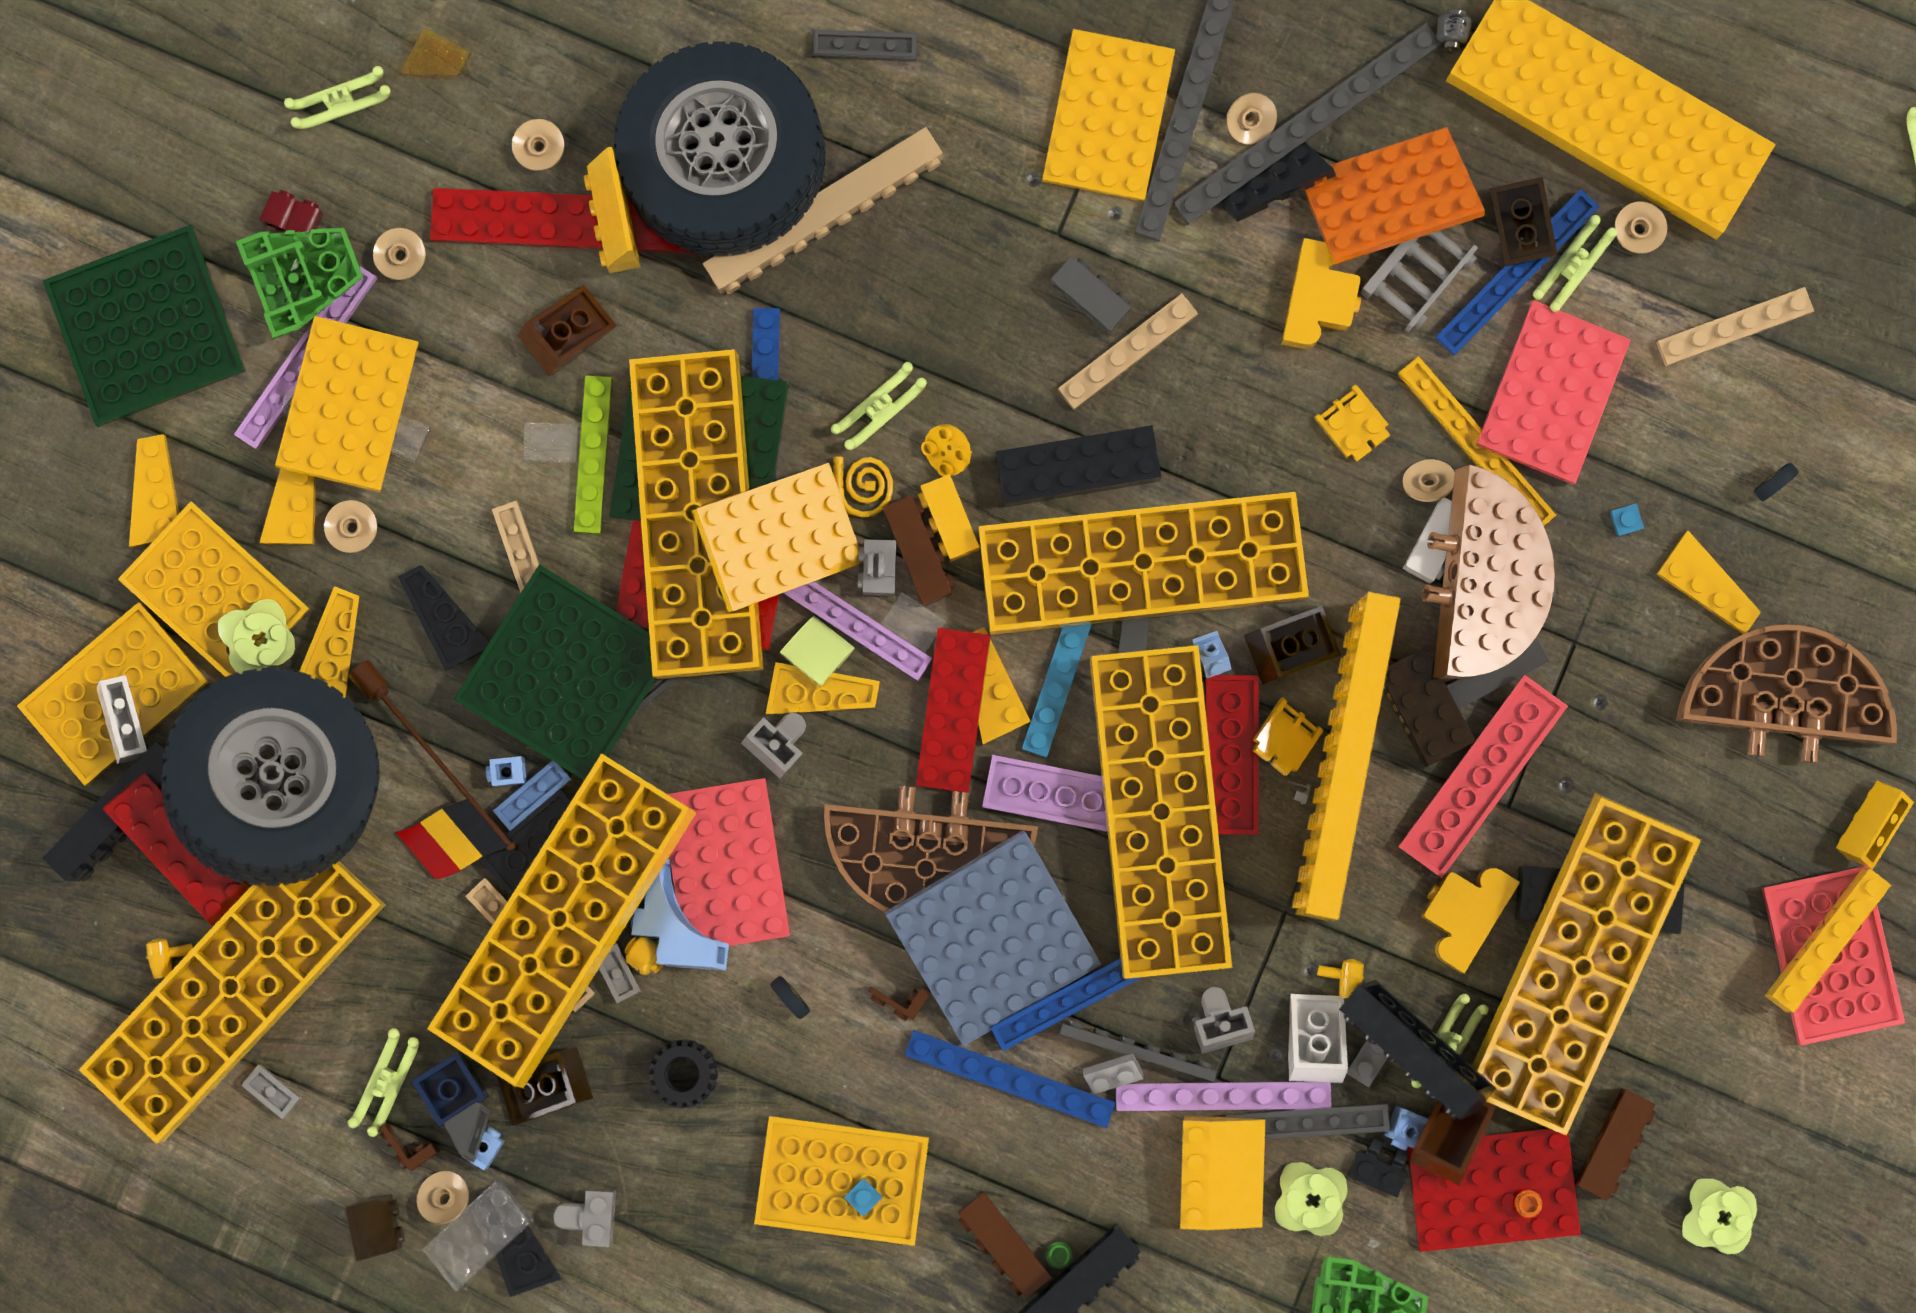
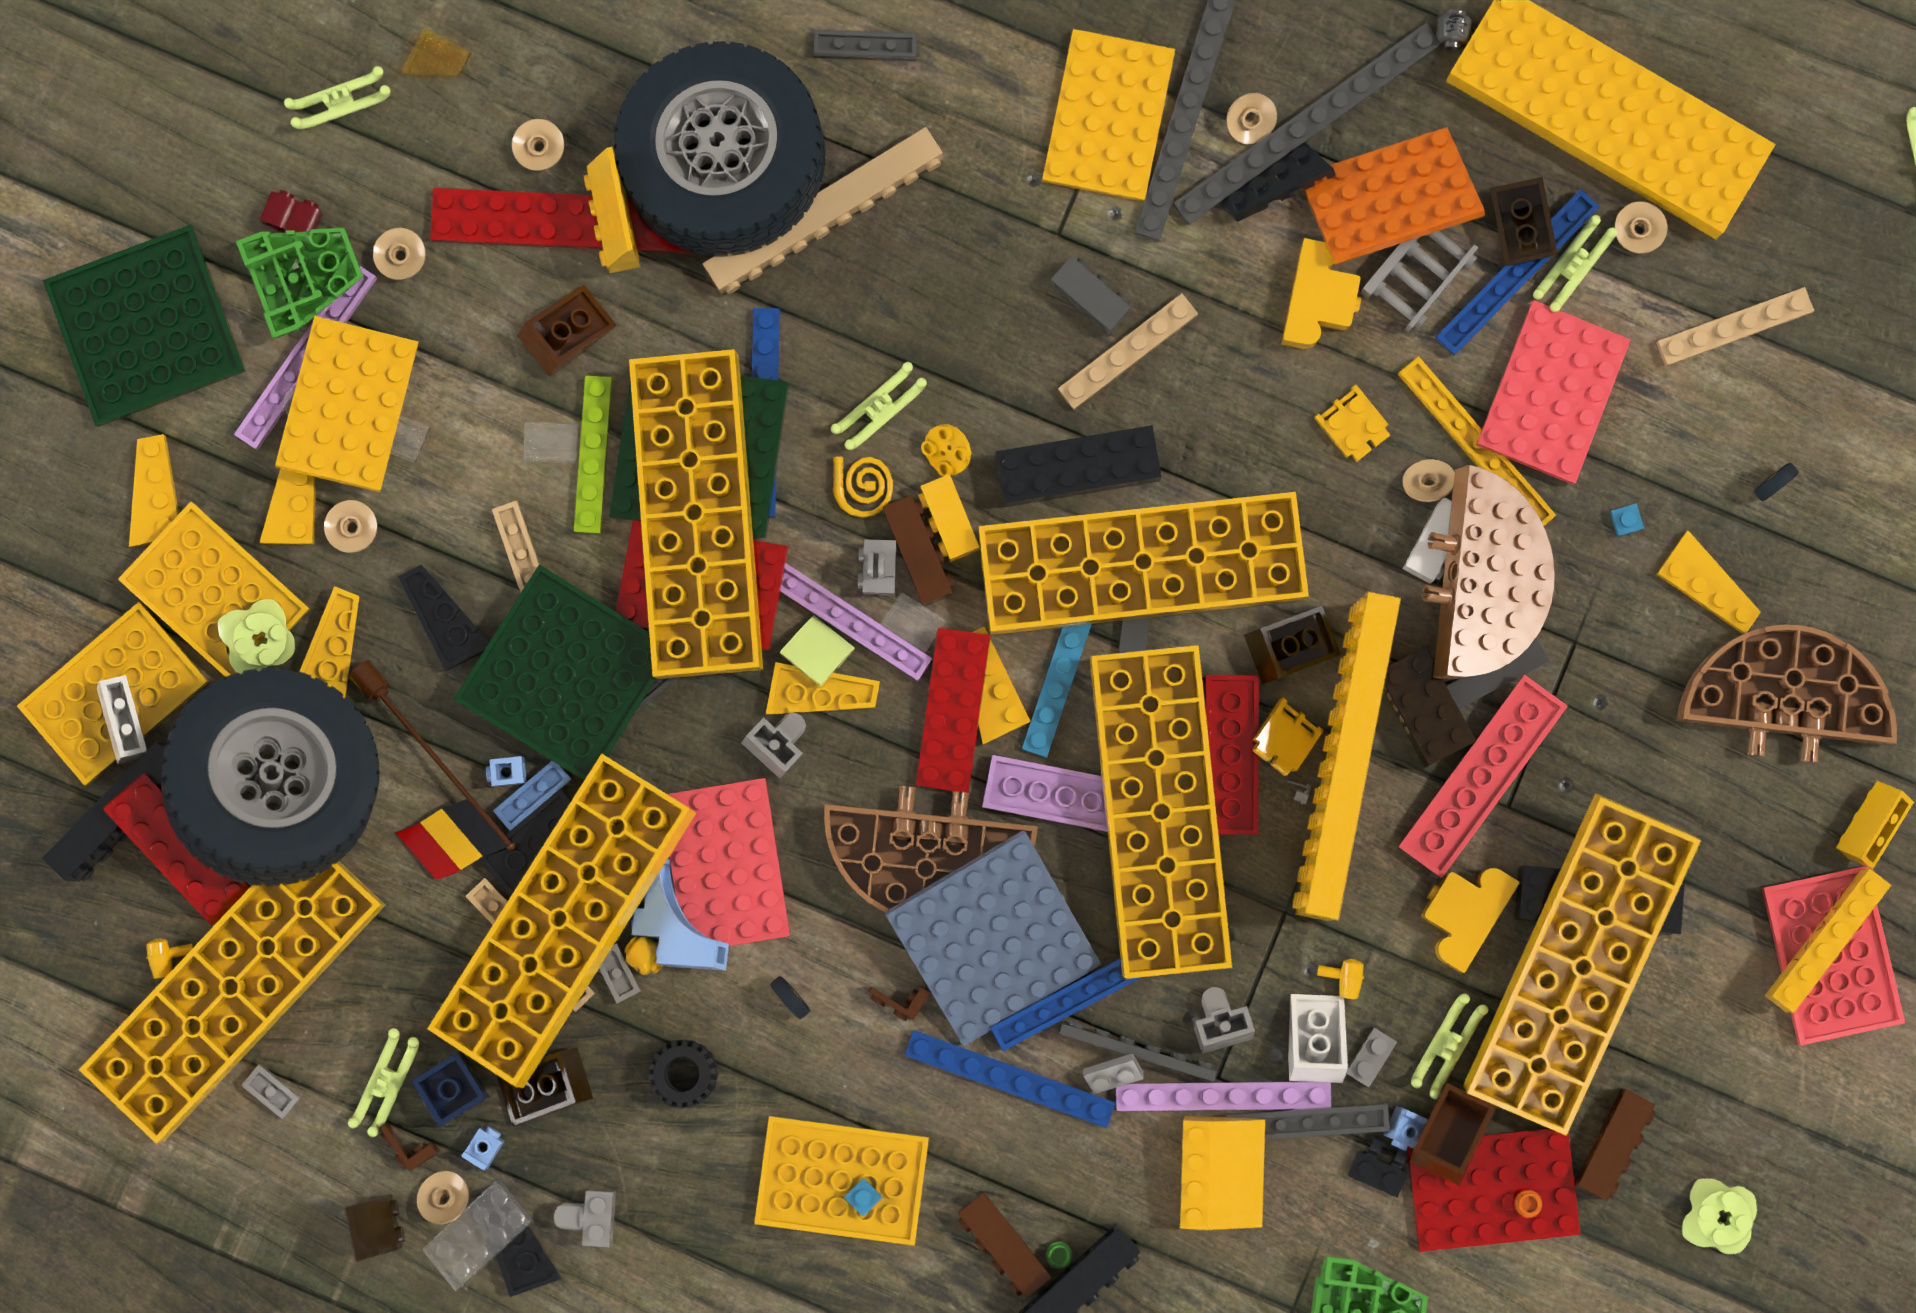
dark grey slope [444,1102,491,1162] -> none
yellow plate [692,463,864,613] -> none
light blue brick [1192,631,1231,679] -> none
yellowish green brick [1275,1162,1348,1236] -> none
black brick [1339,980,1497,1120] -> none

